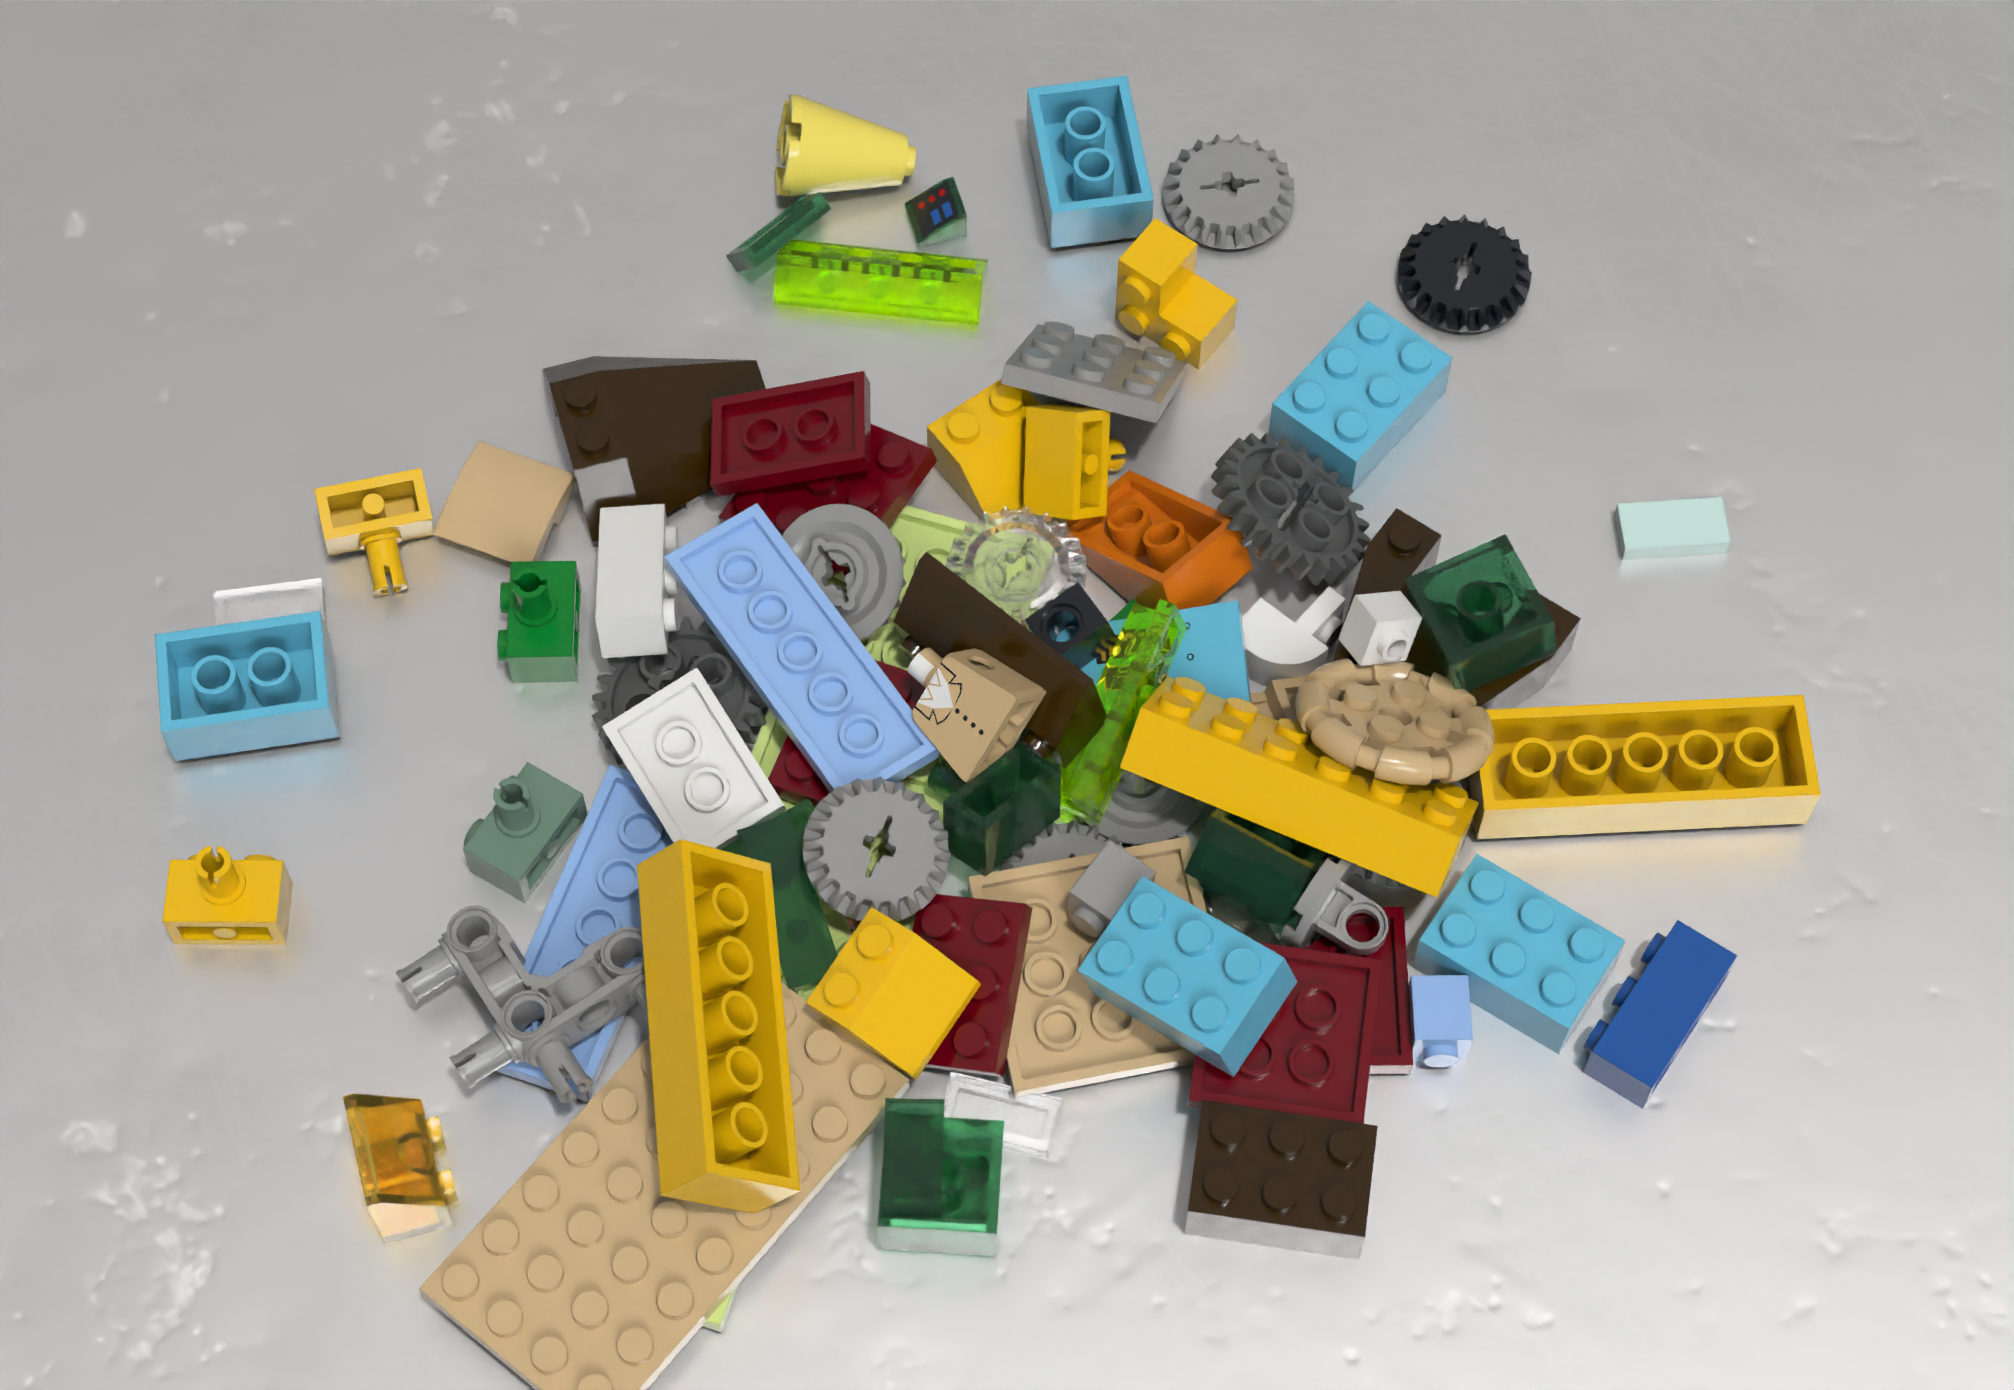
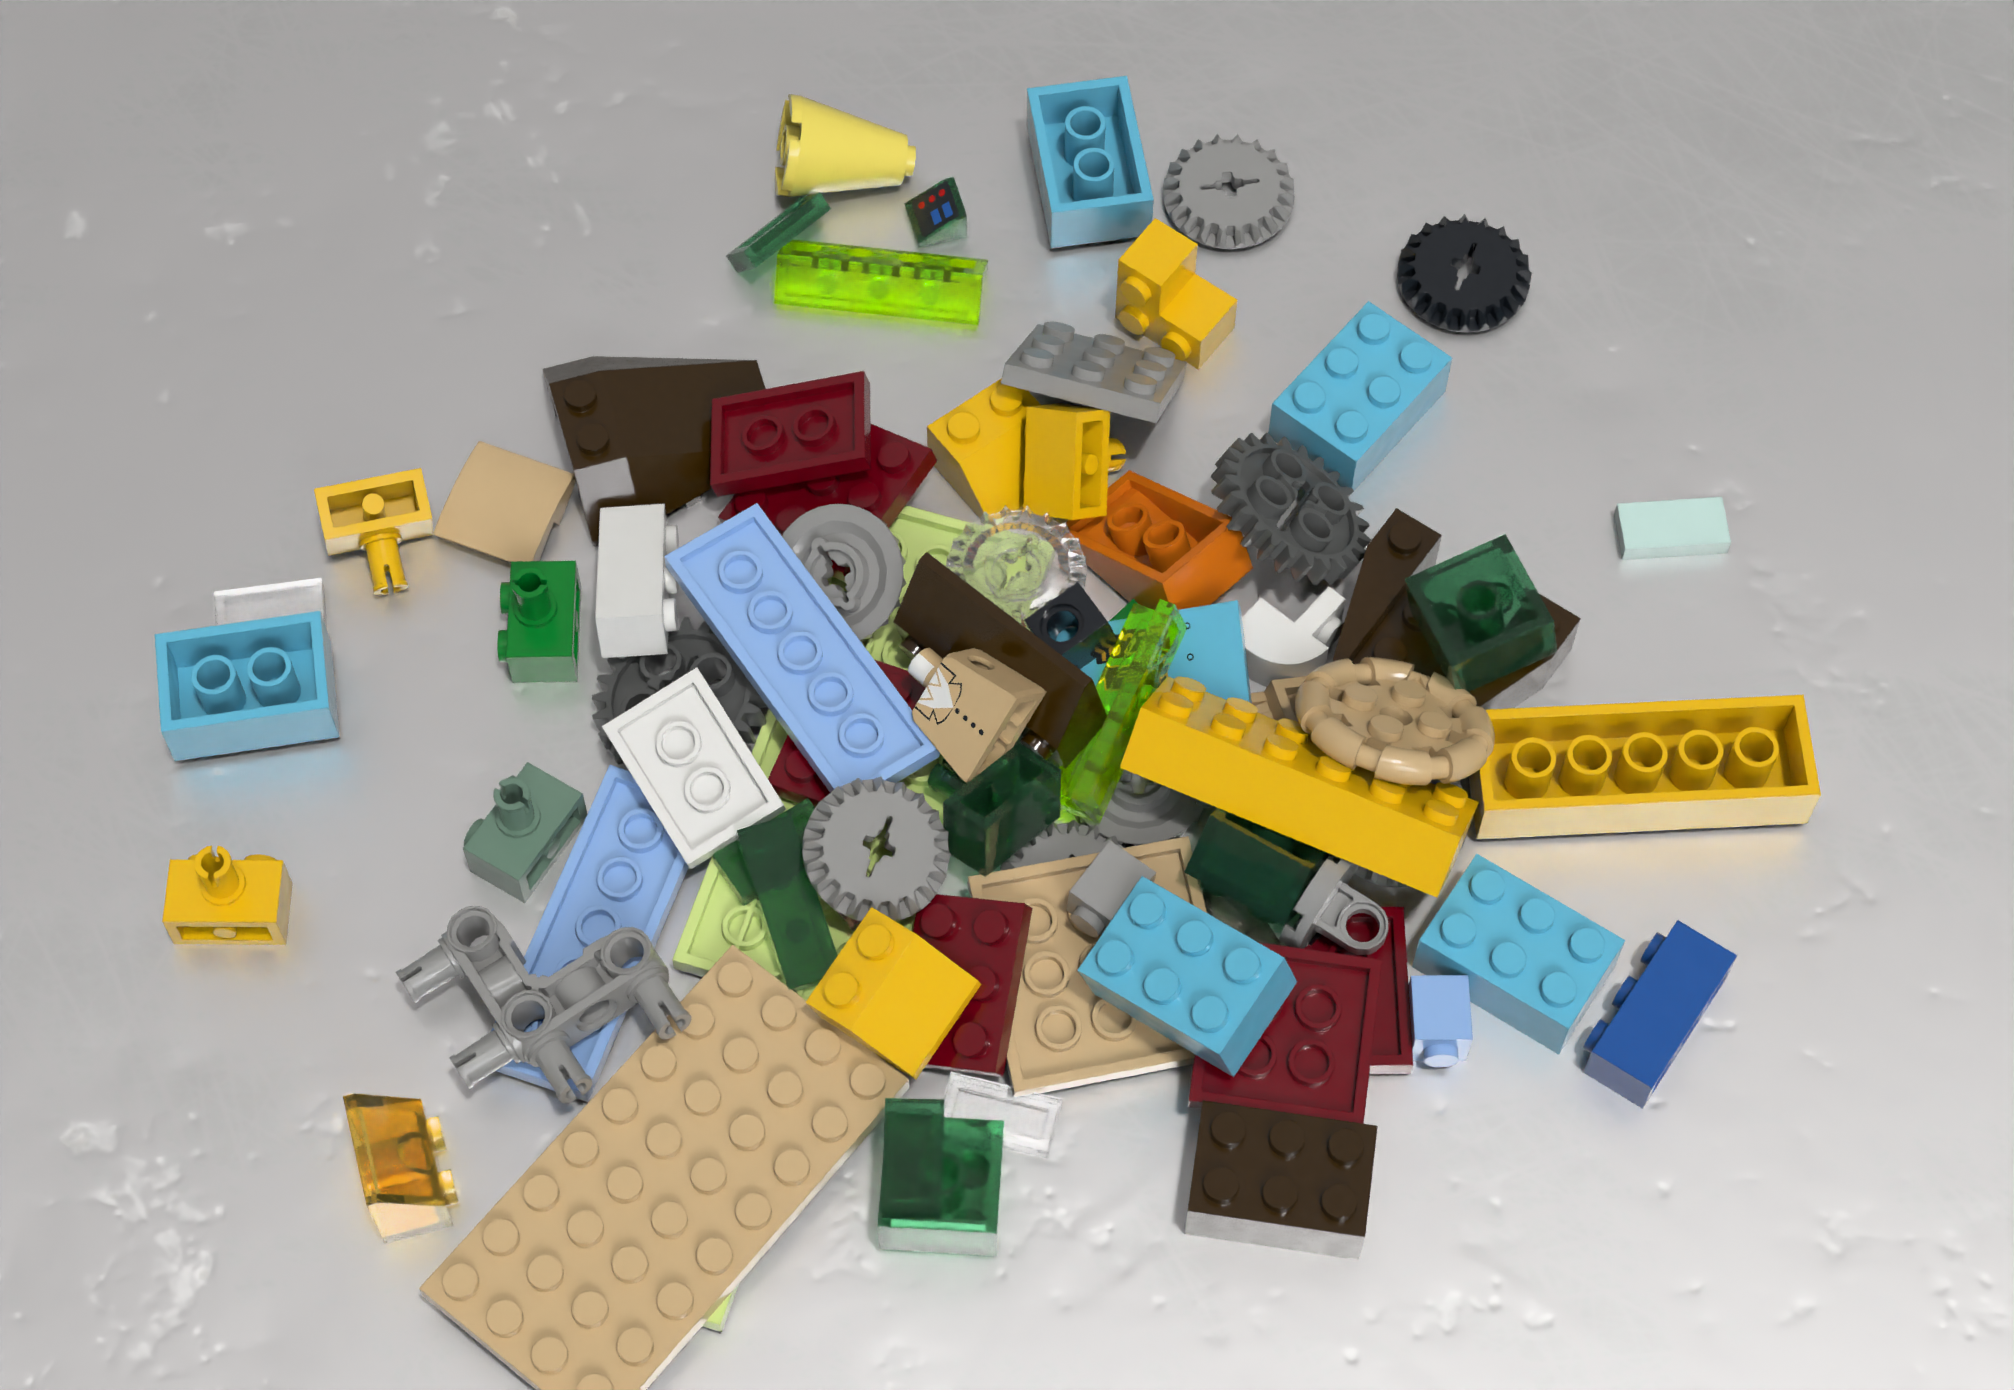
yellow brick [637,839,800,1213] -> none
white plate [1338,591,1423,666] -> none

